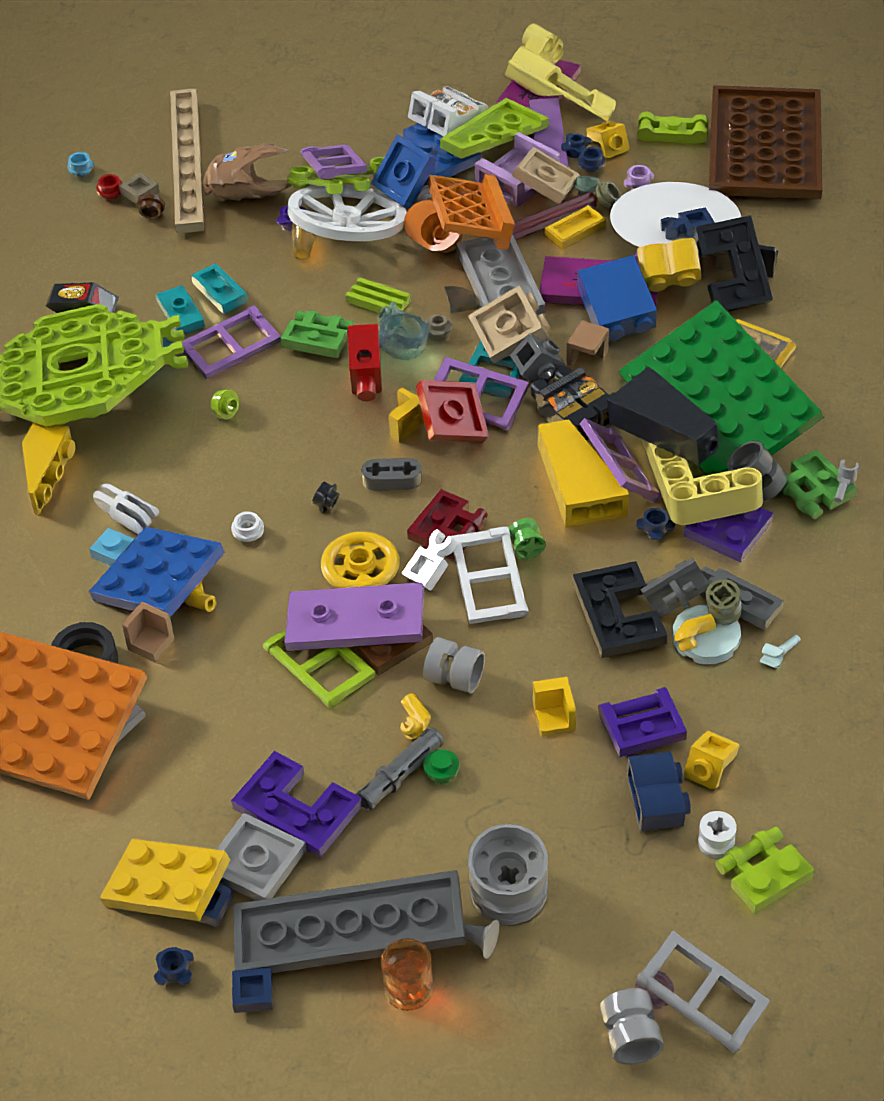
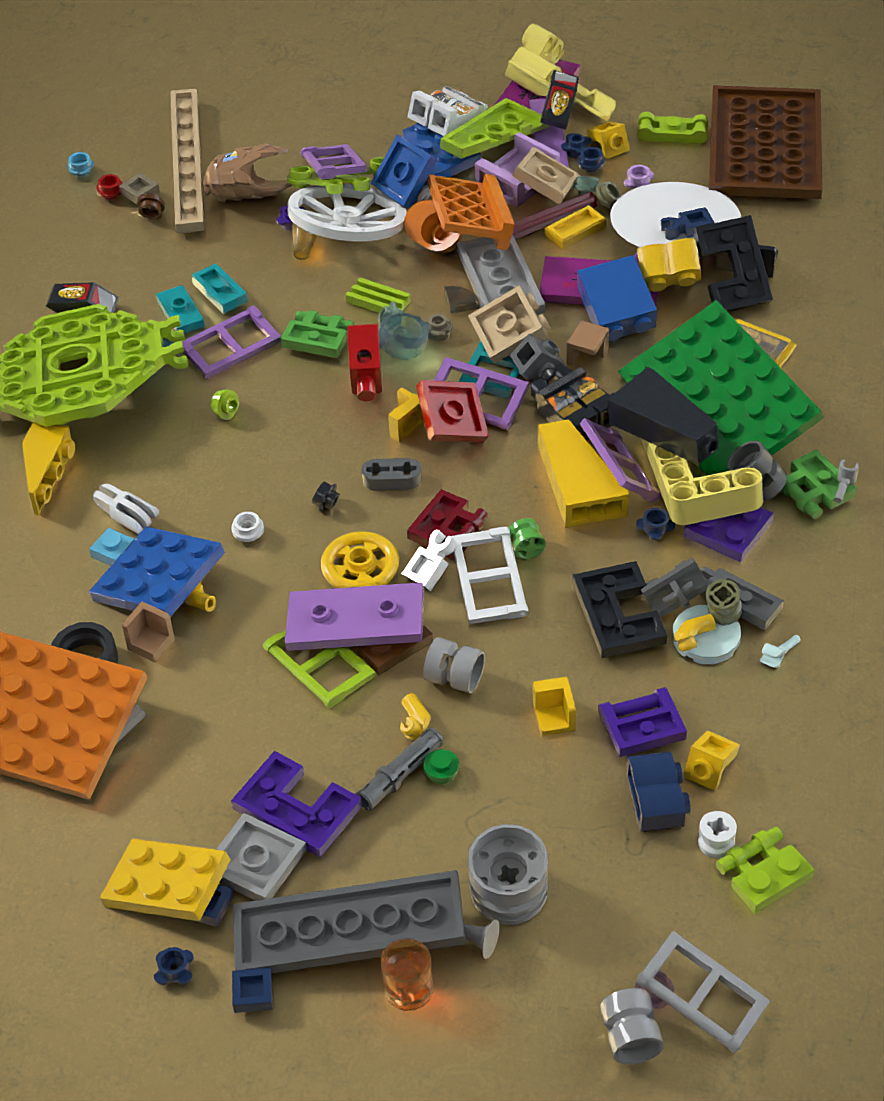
none -> slope [540,70,579,130]

